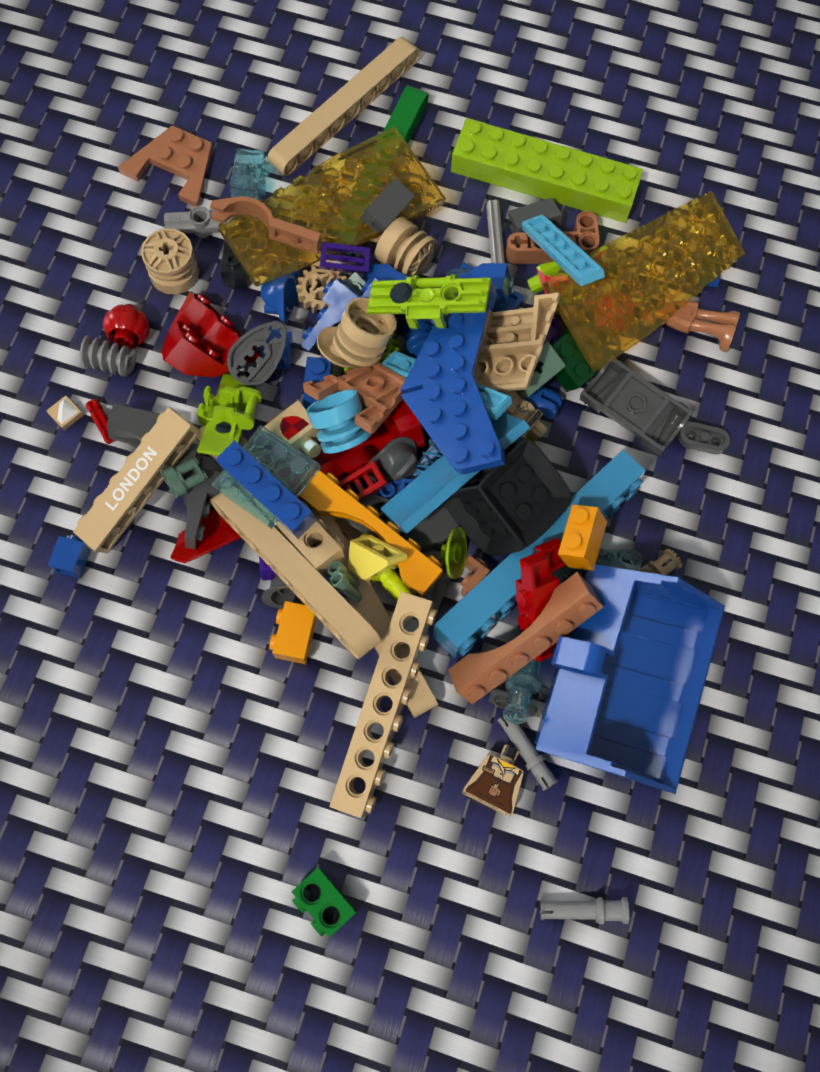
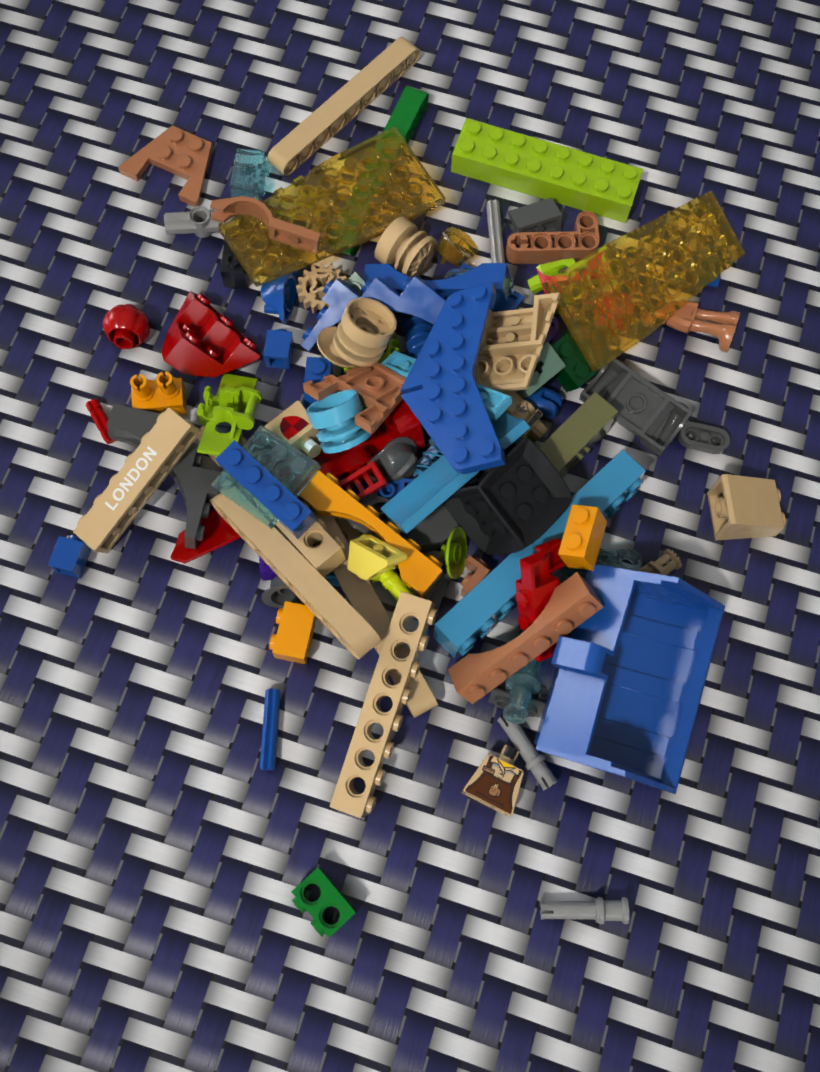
tile [46,396,84,431] -> none
light grey piece [80,335,136,378] -> none
tan wheel [141,228,200,295] -> none
sand green piece [161,457,208,498] -> none
dark grey piece [227,321,287,386] -> none
dark purple tile [319,242,370,274] -> none
sand green piece [327,560,362,603] -> none
dark grey hinge [360,178,415,234] -> none
lime piece [366,274,491,329] -> none
medium azure tile [521,214,605,286] -> none
none -> light orange brick [130,371,187,416]
none -> blue axle [260,688,281,771]
none -> clear yellow piece [437,227,478,267]
none -> olive brick [539,392,618,478]
none -> tan slope [707,474,786,540]

